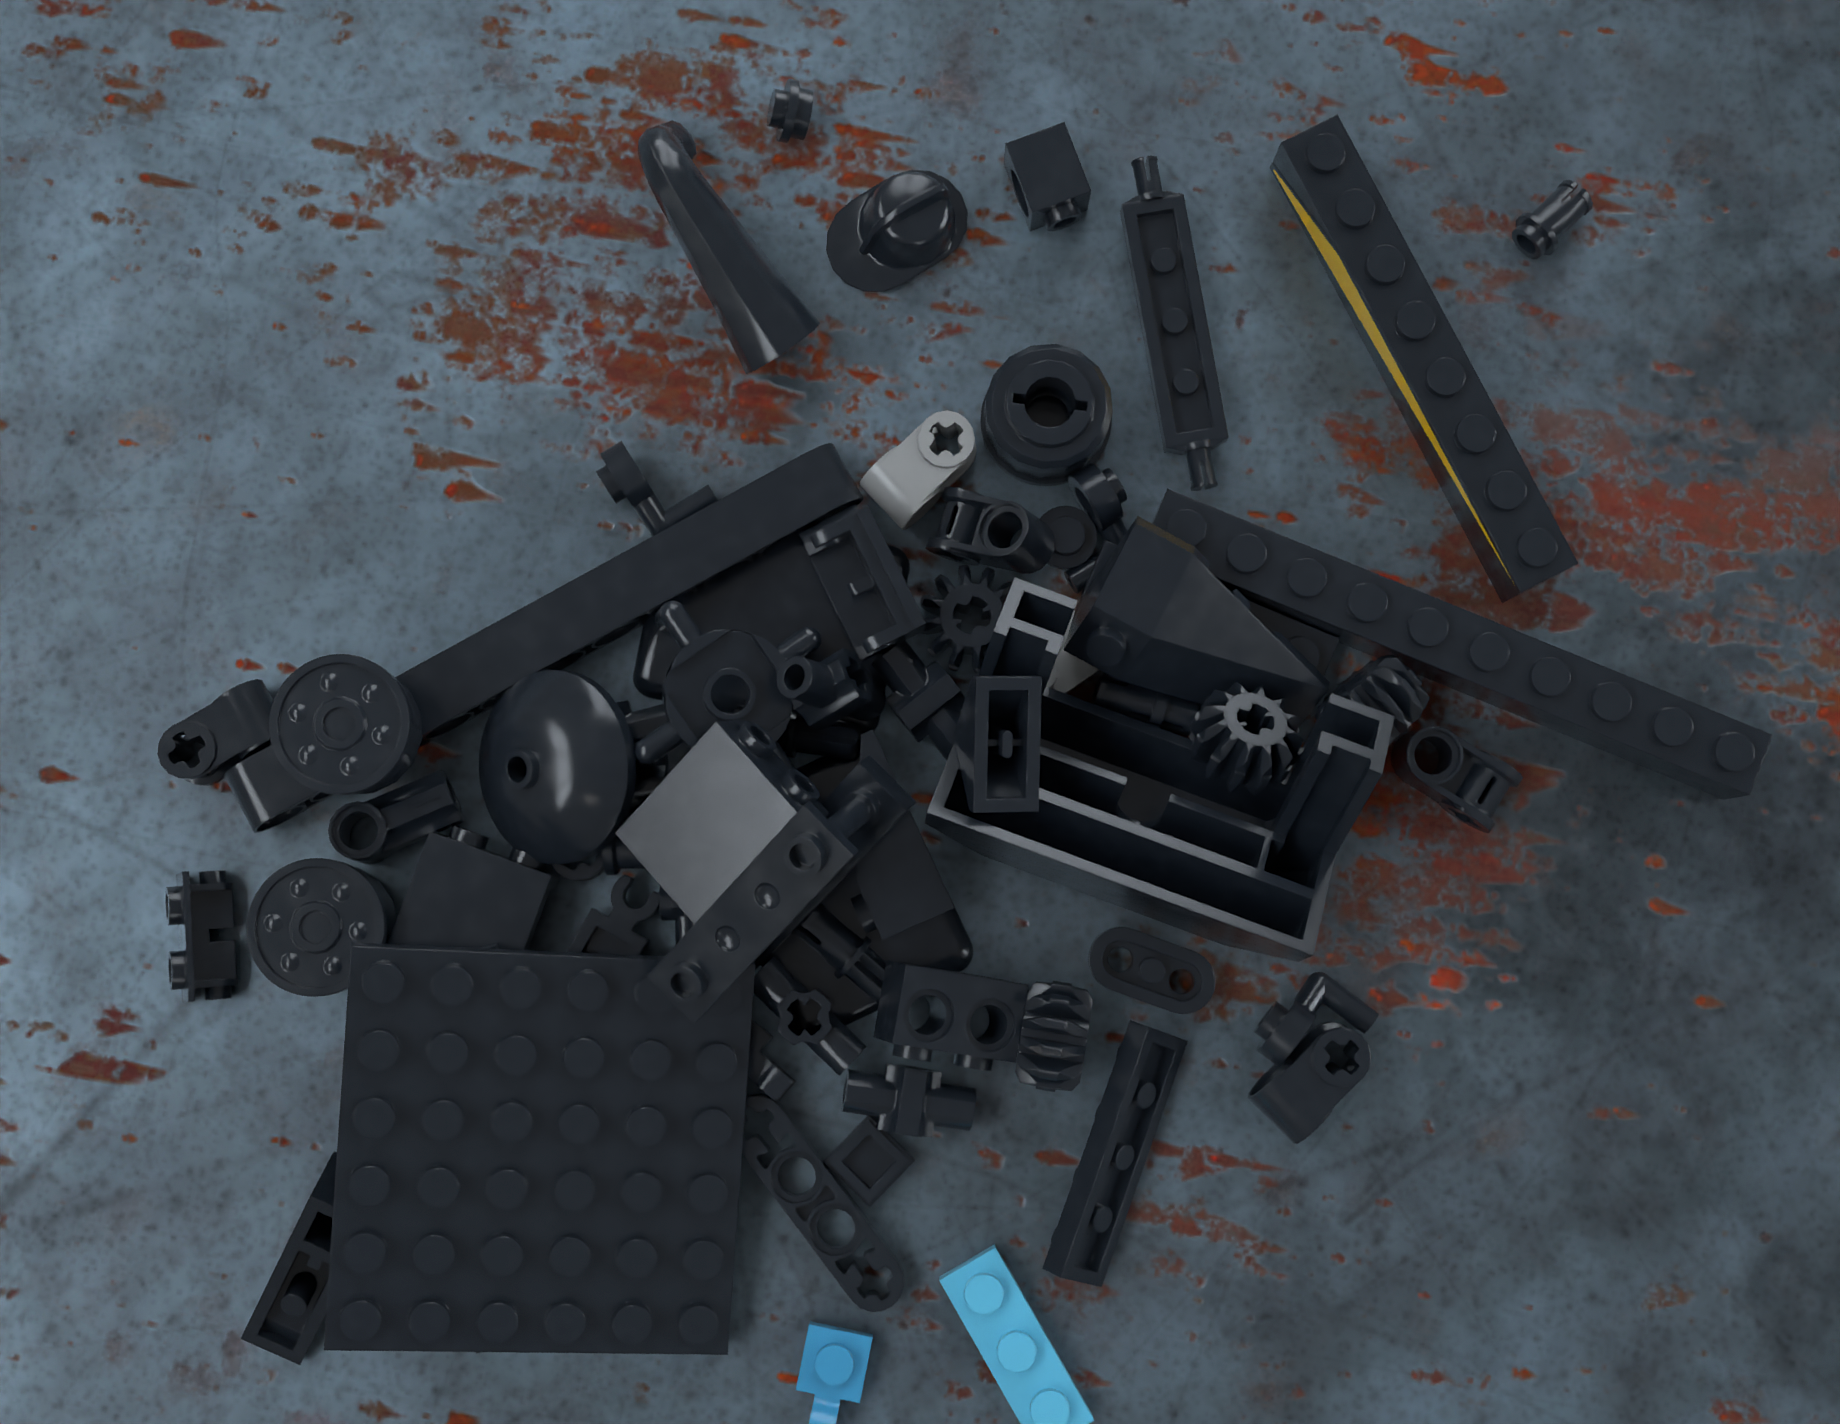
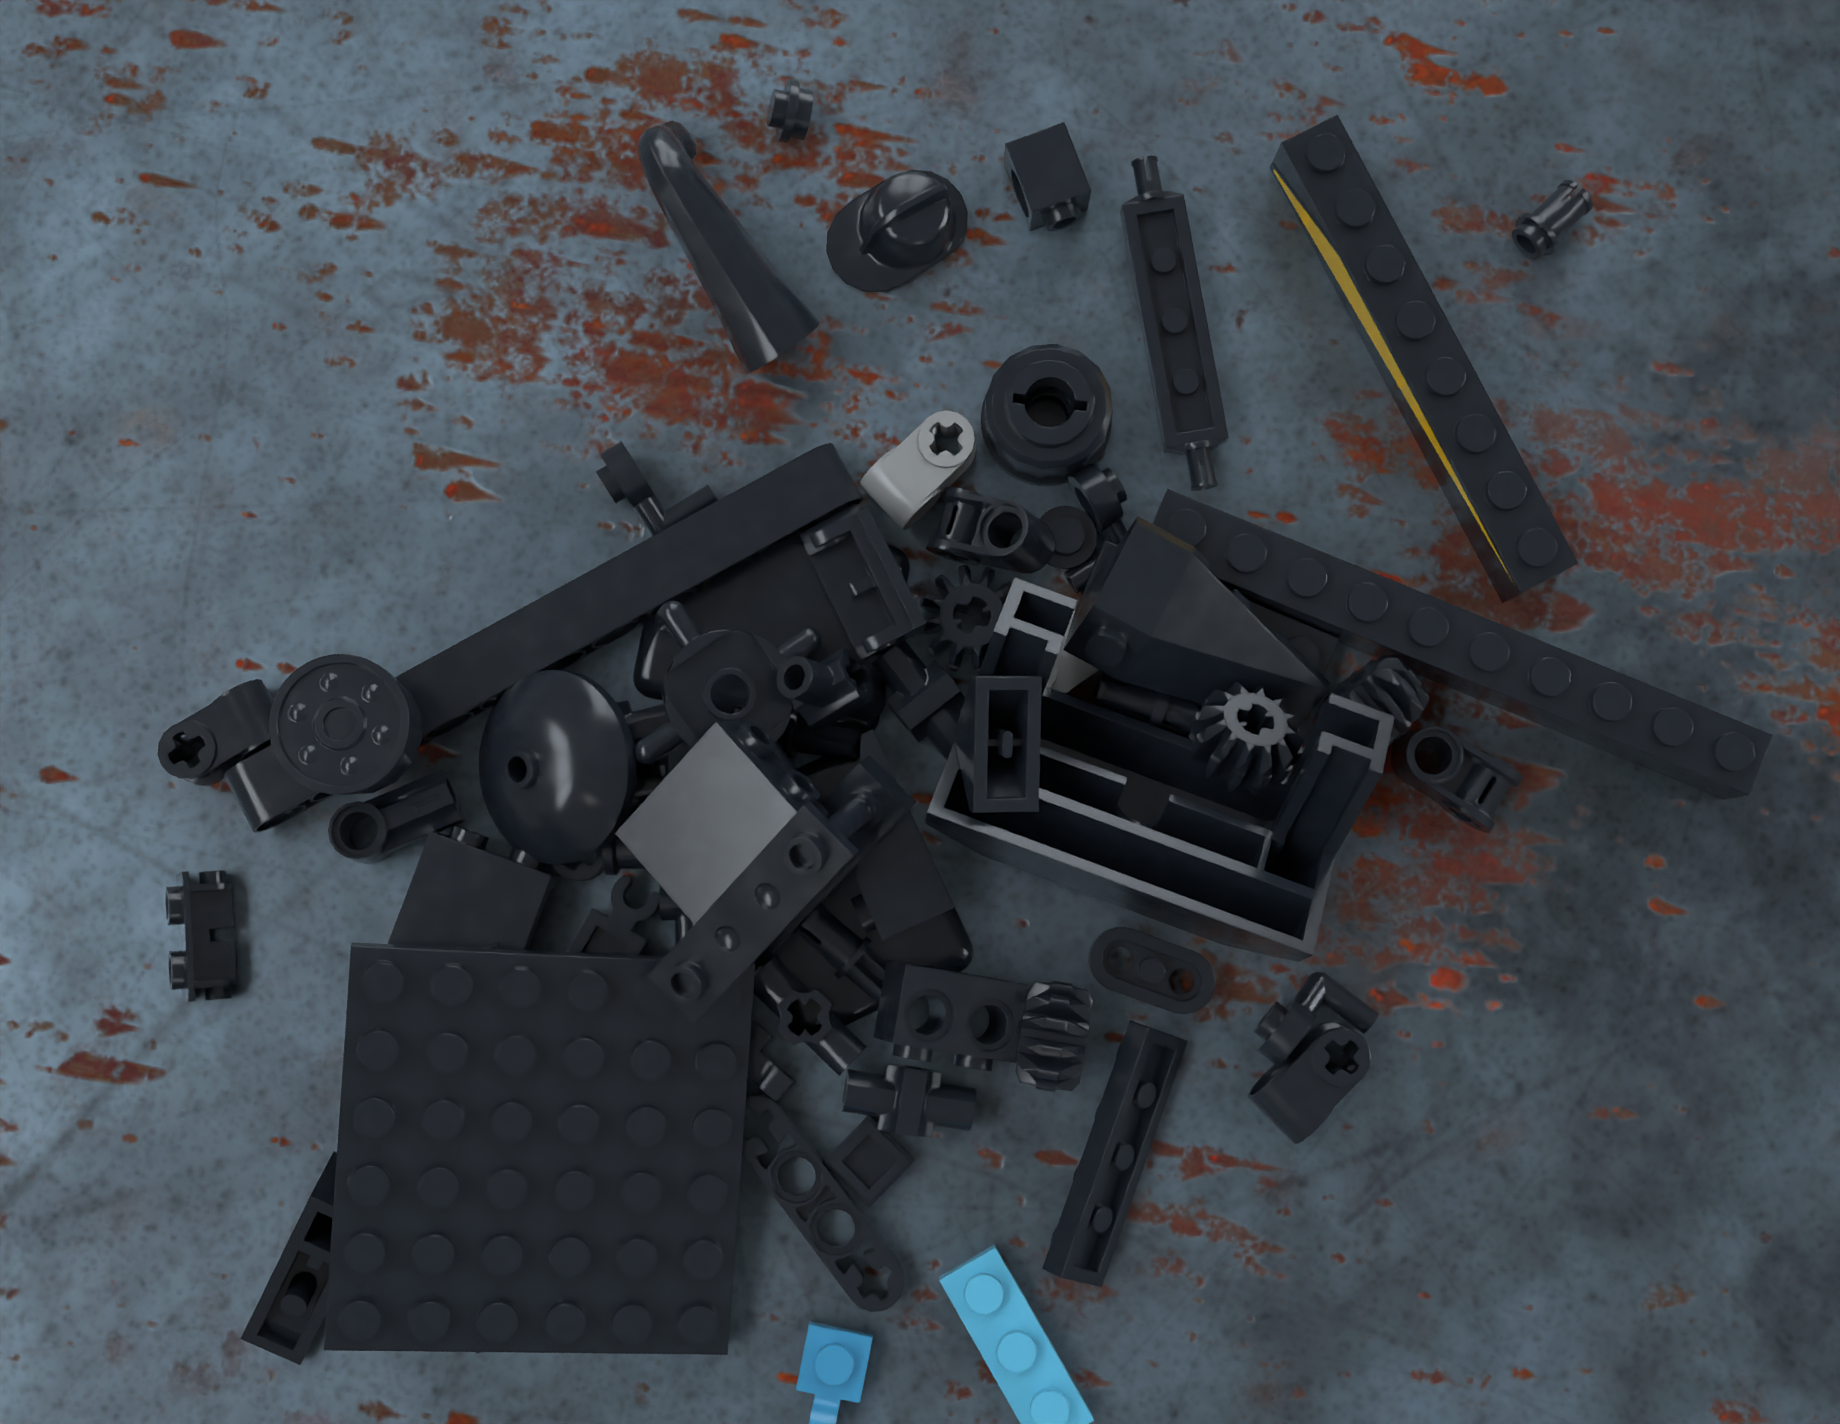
black wheel [246,858,397,997] -> none

